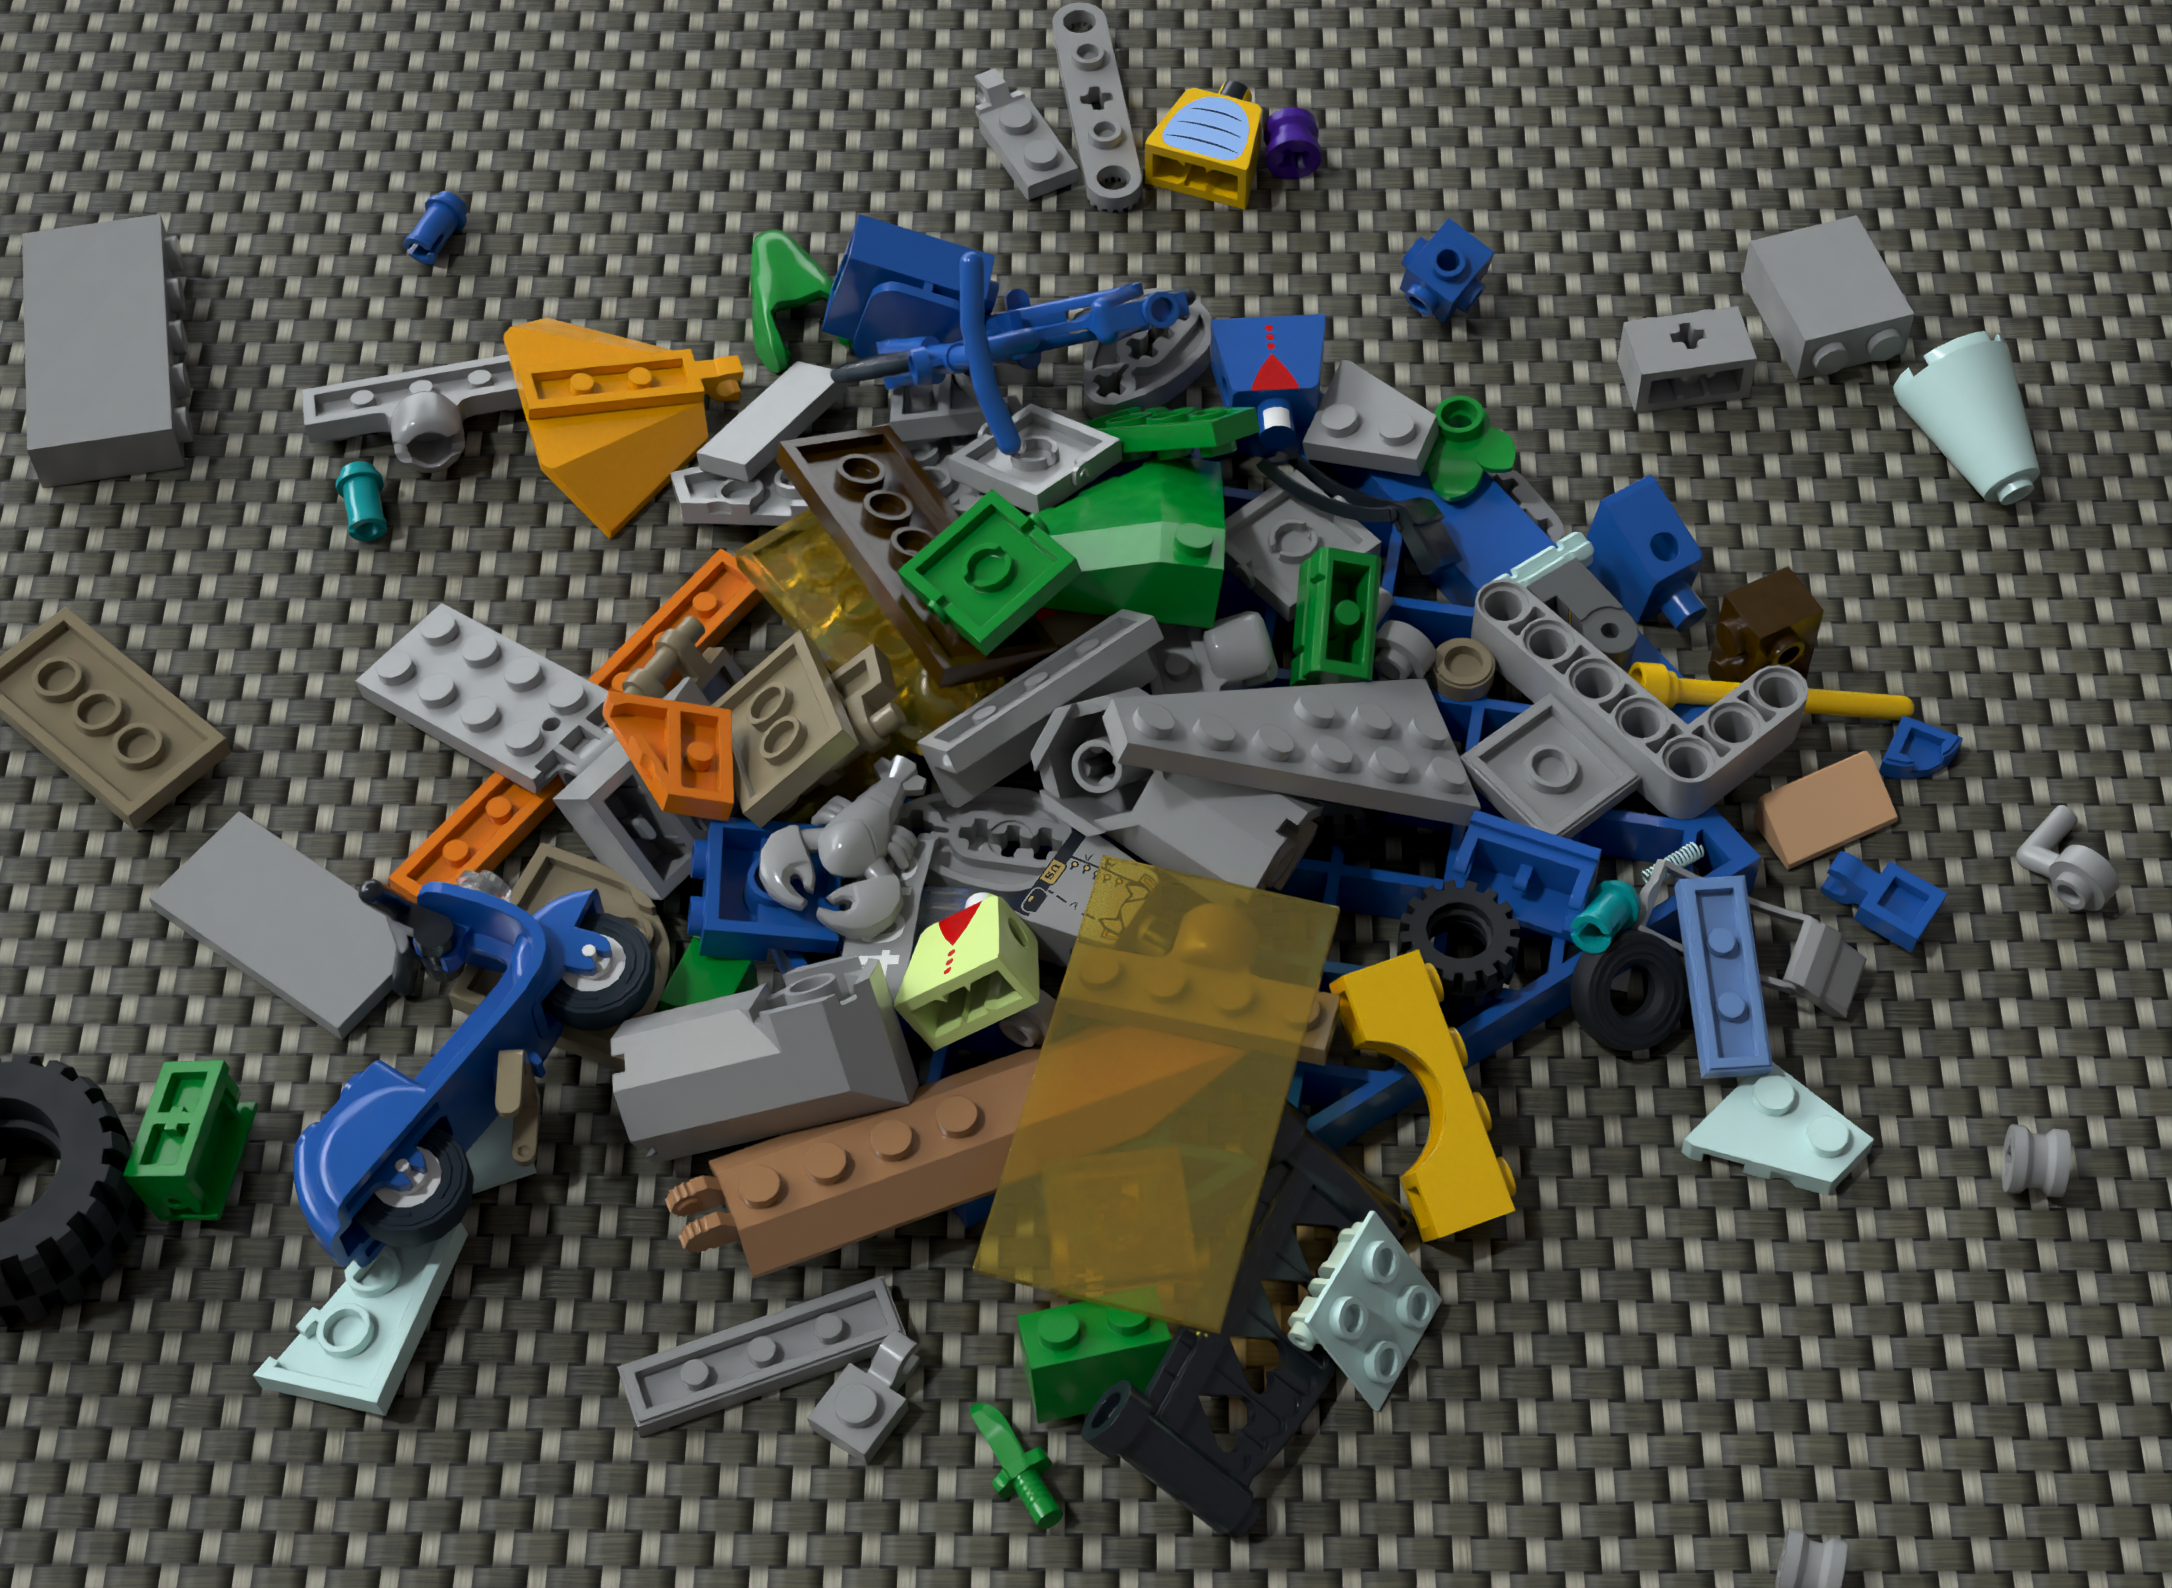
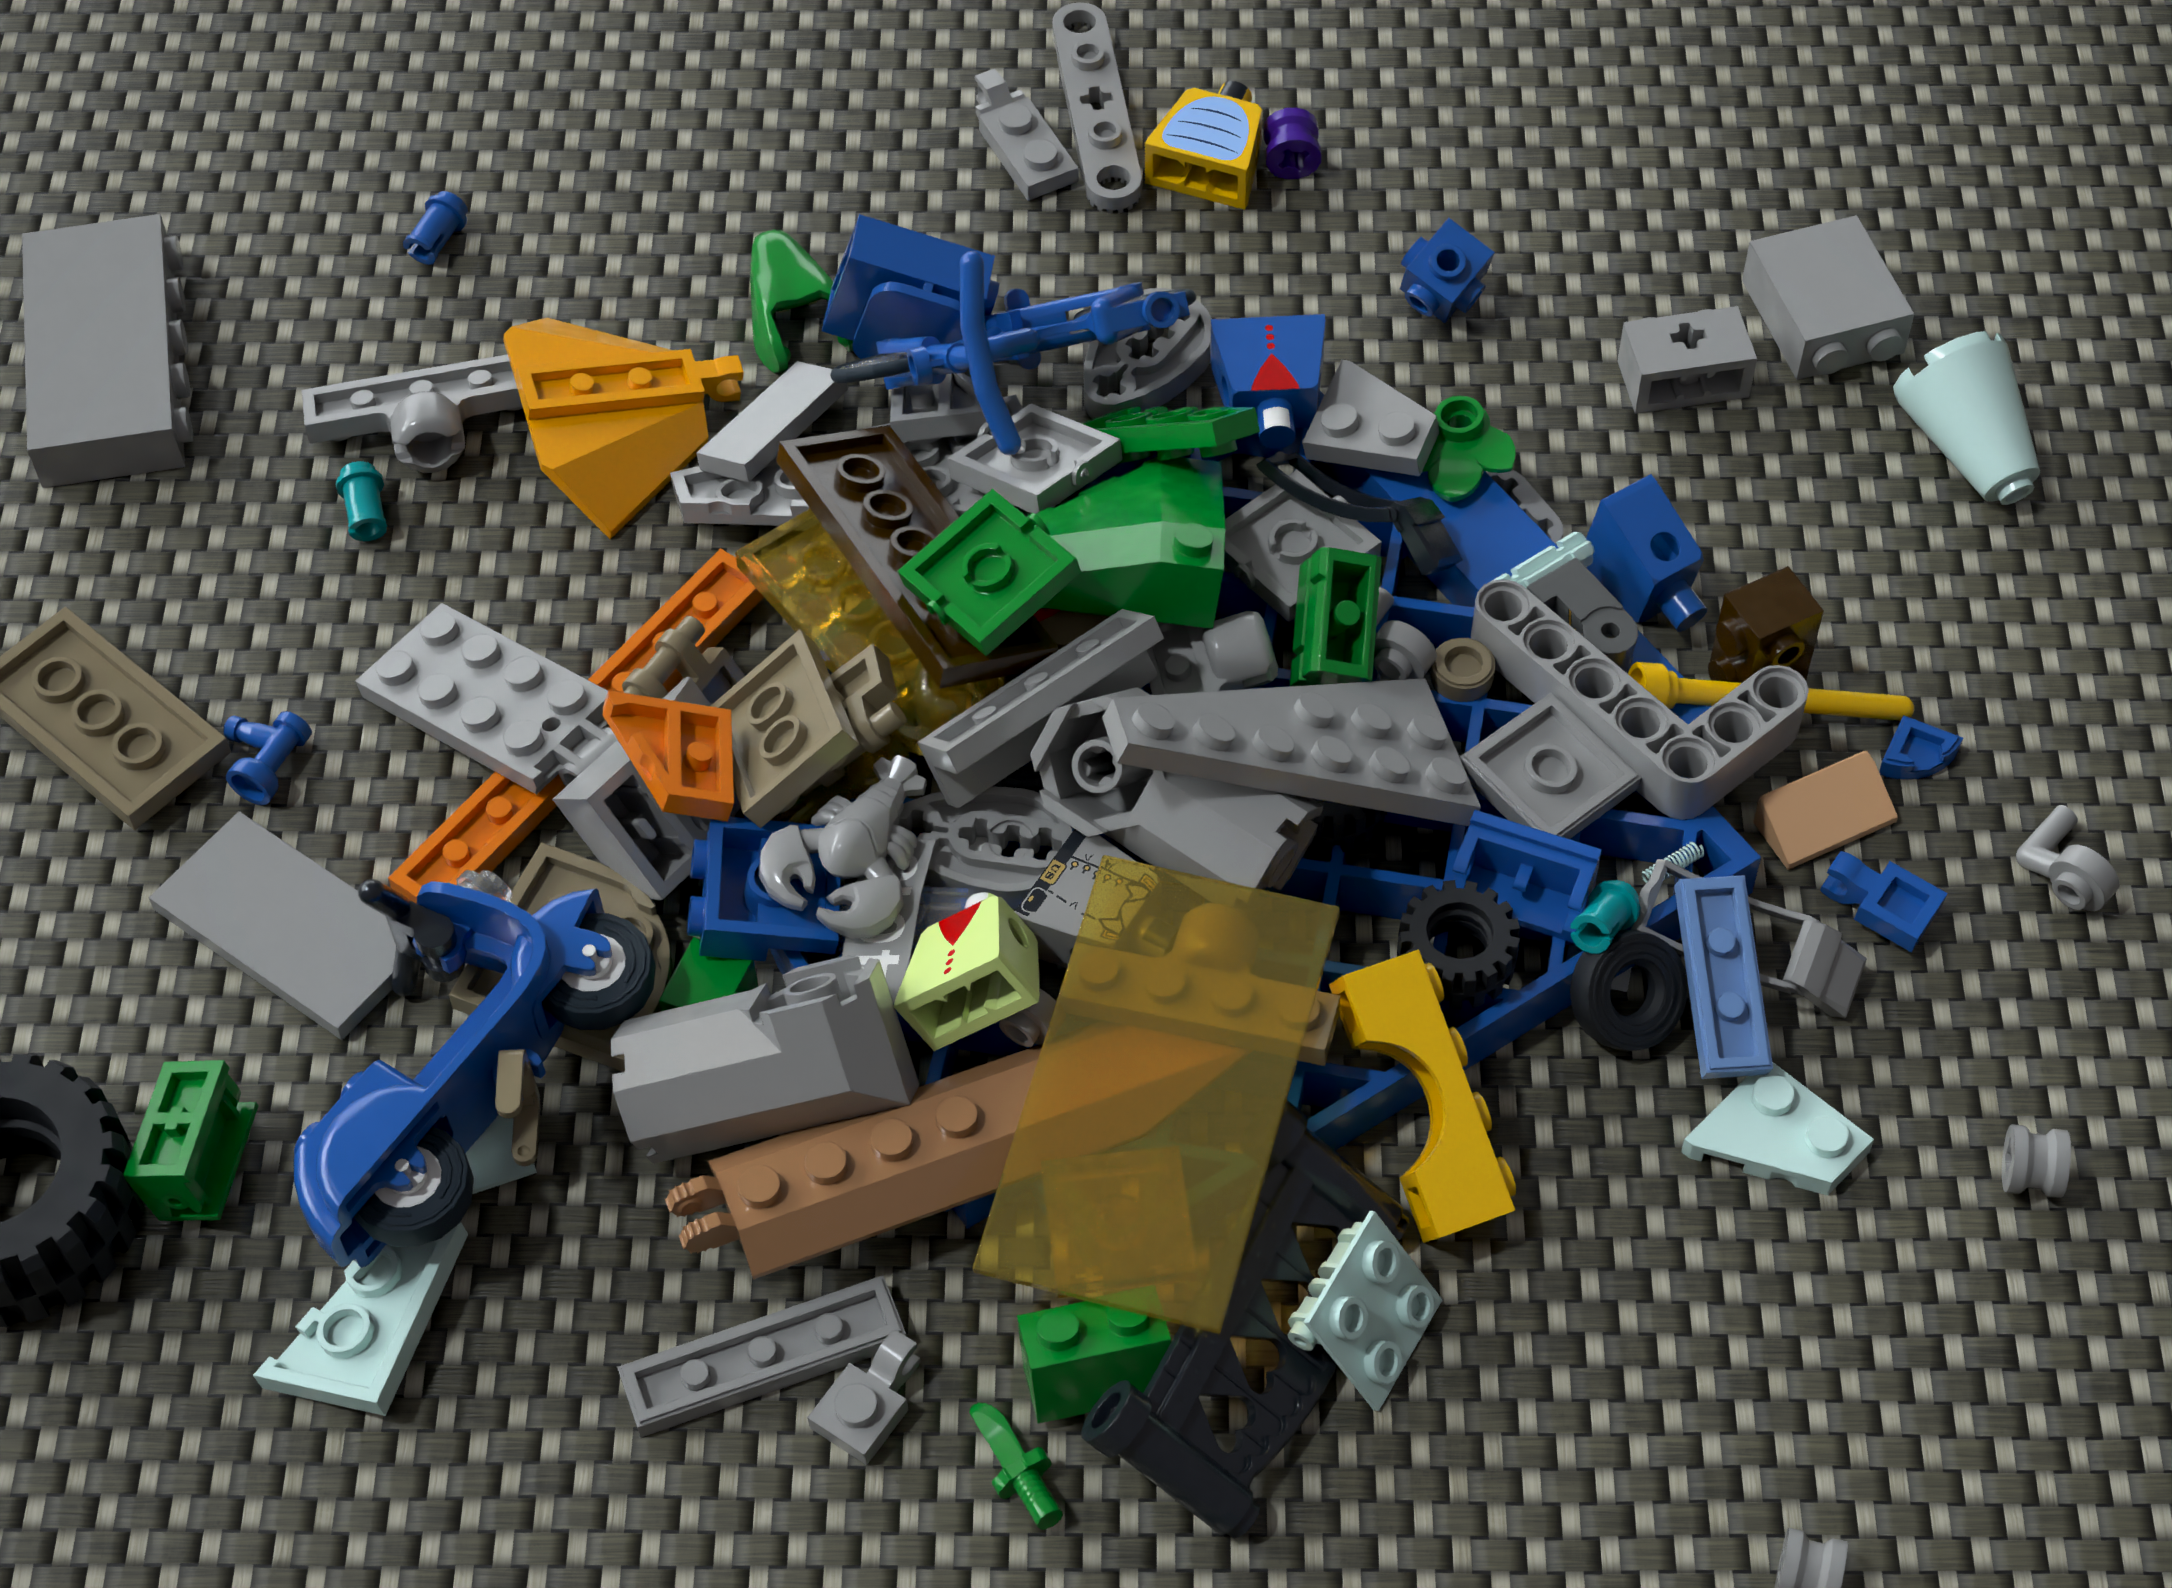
none -> blue piece [224,711,312,805]

